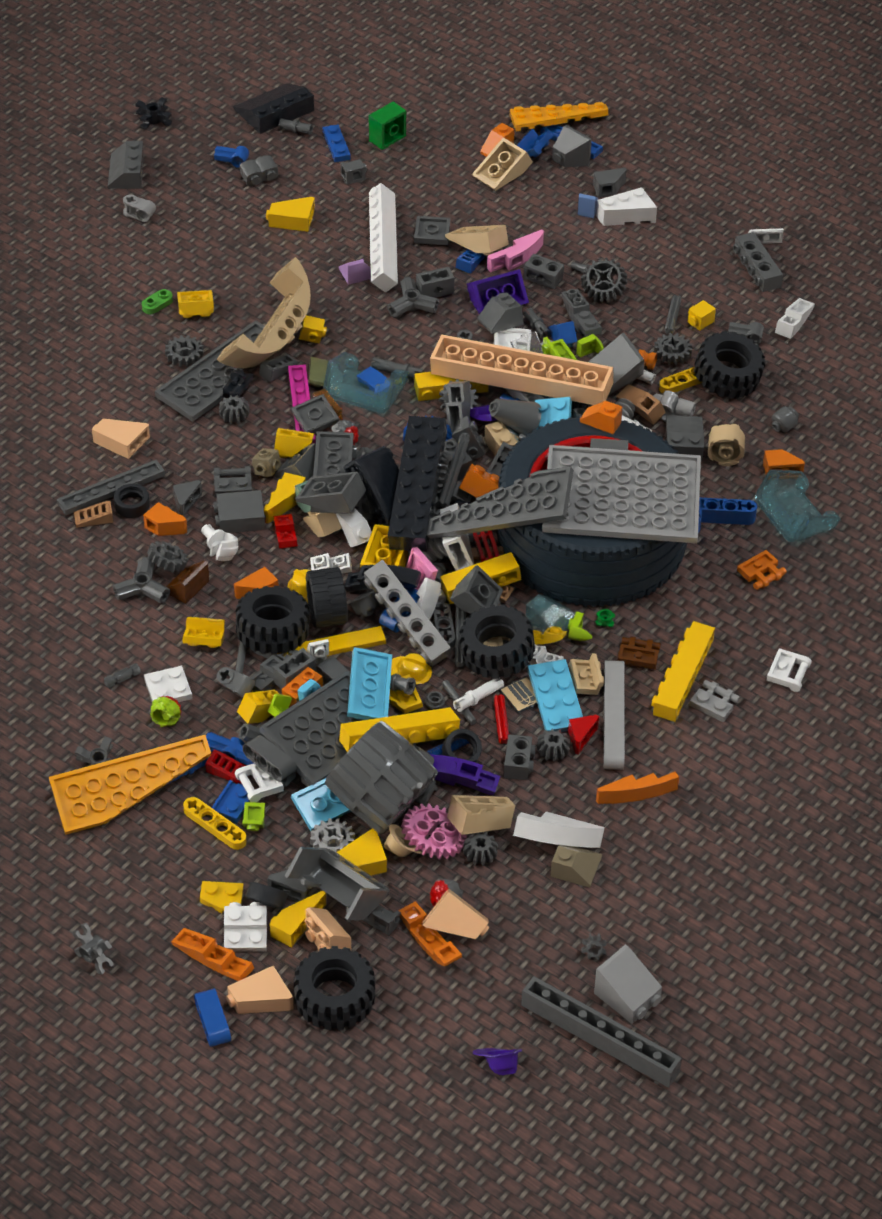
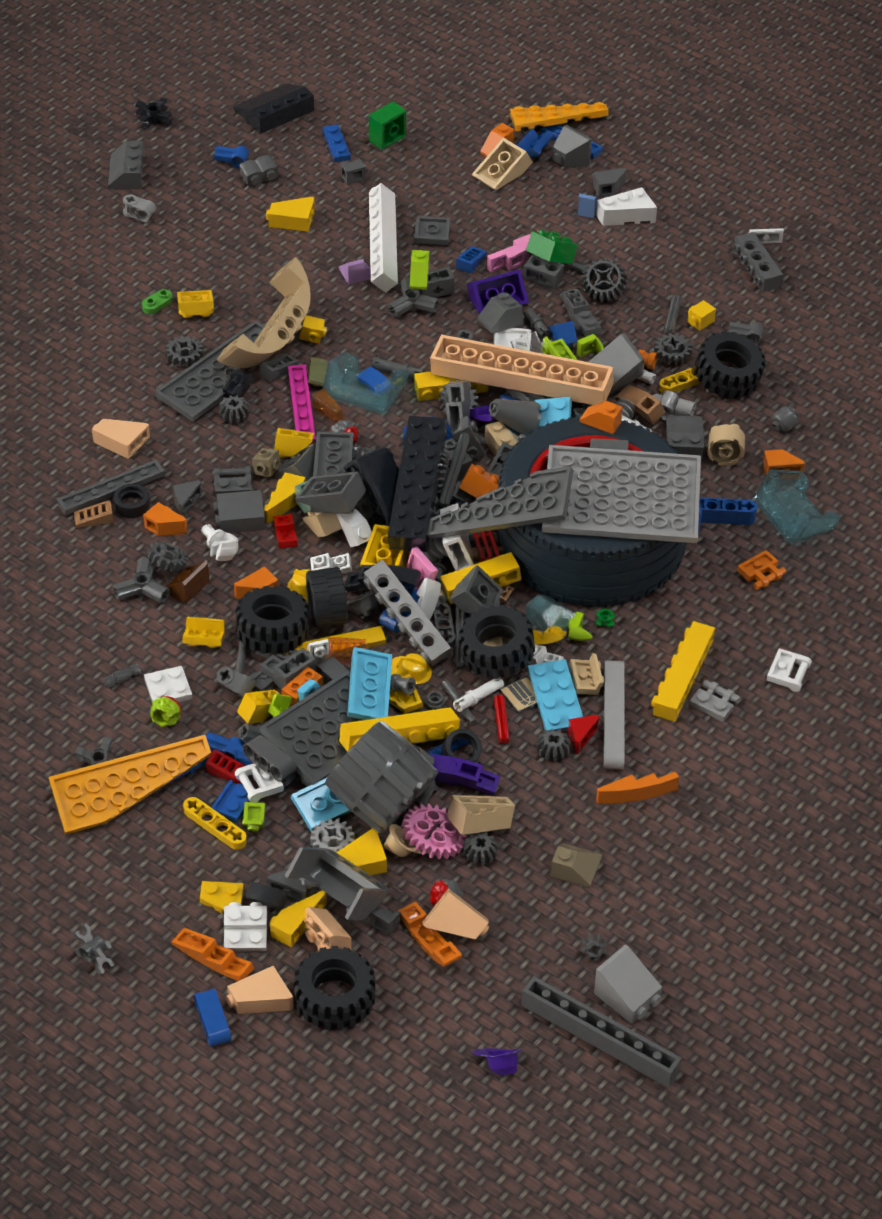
dark grey pin [279,118,313,135] -> none
dark grey plate [291,394,339,433] -> none
tan slope [445,225,509,255] -> none
dark grey brick [504,734,536,780] -> none
white slope [513,812,605,848] -> none
reddish brown plate [618,636,661,669] -> none
white slope [775,298,815,339] -> none
none -> clear orange slope [327,637,366,659]
none -> lime slope [410,250,429,290]
none -> green brick [526,229,578,264]

